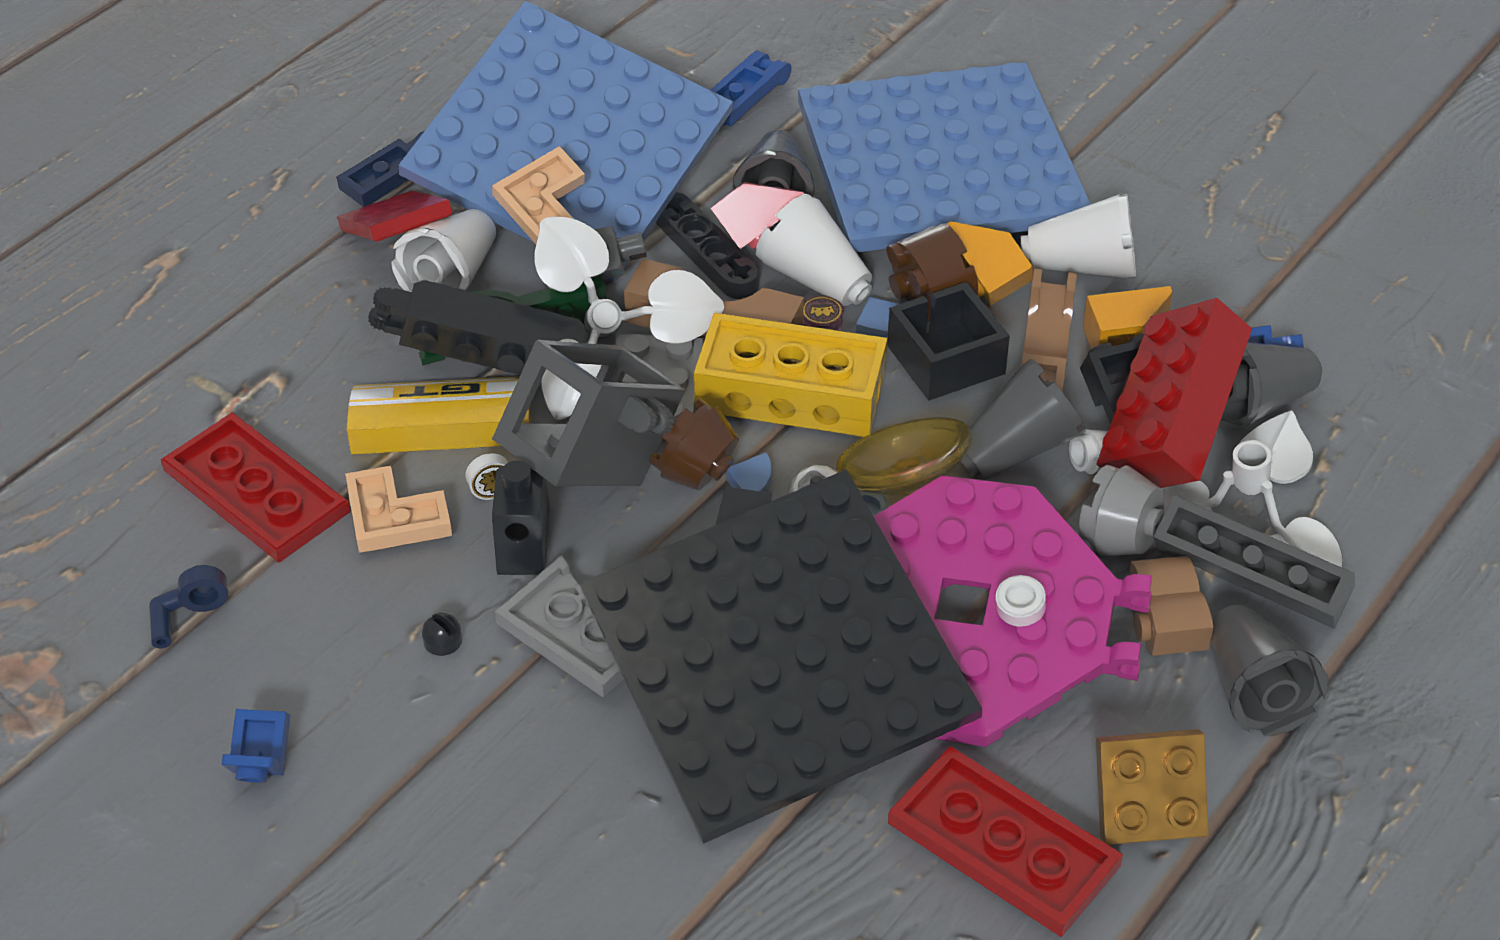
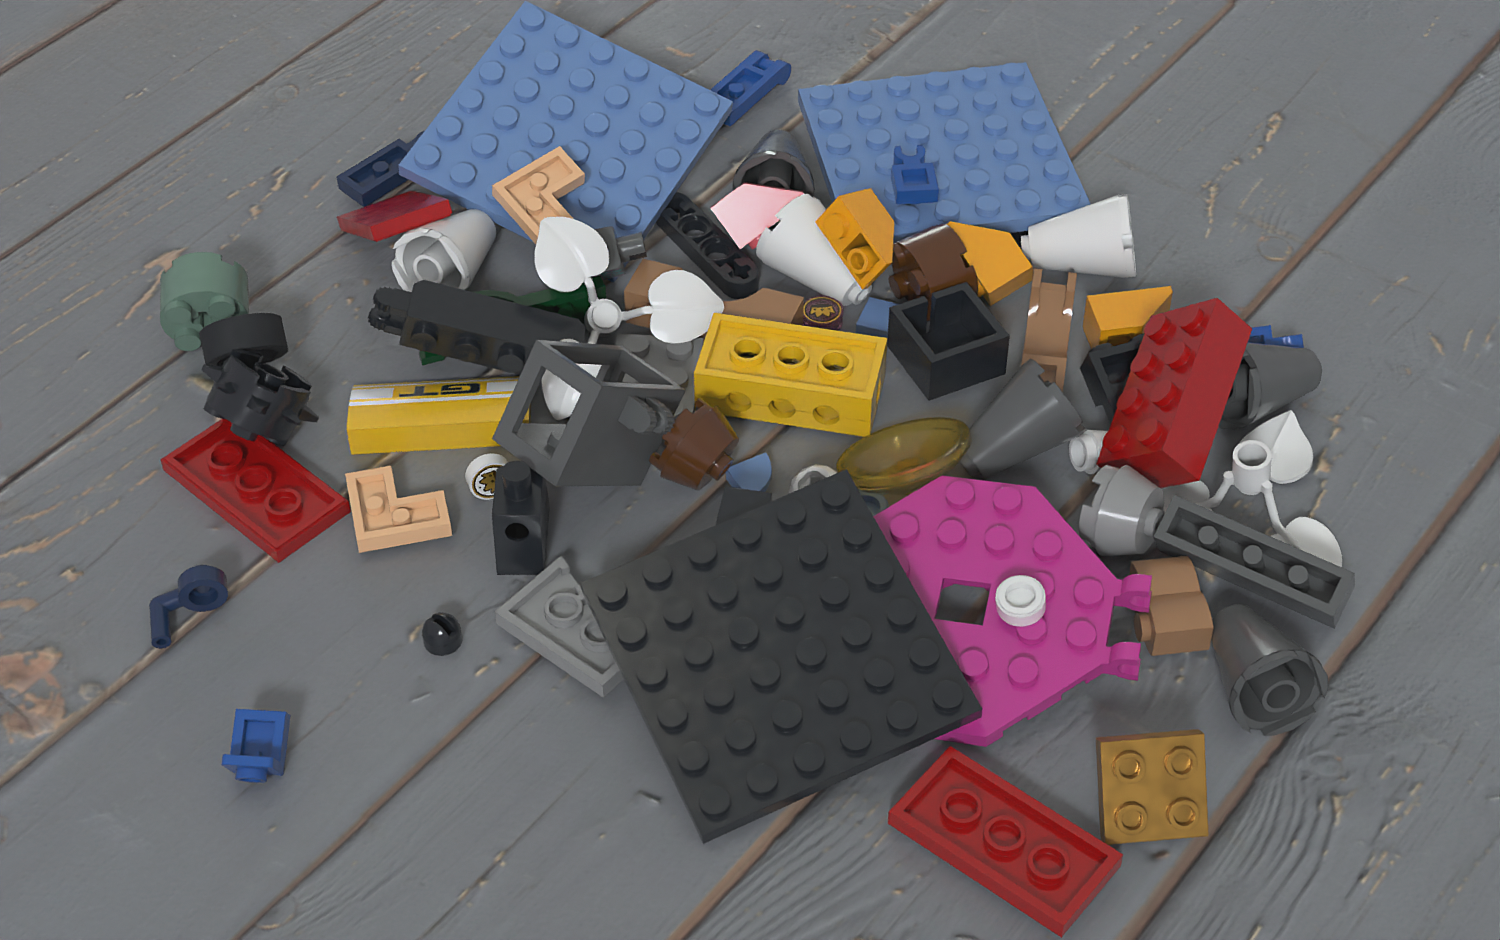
none -> sand green brick [160,252,249,351]
none -> black tyre [199,313,288,366]
none -> black brick [201,349,319,446]
none -> light orange slope [815,188,894,290]
none -> blue plate [891,145,939,204]

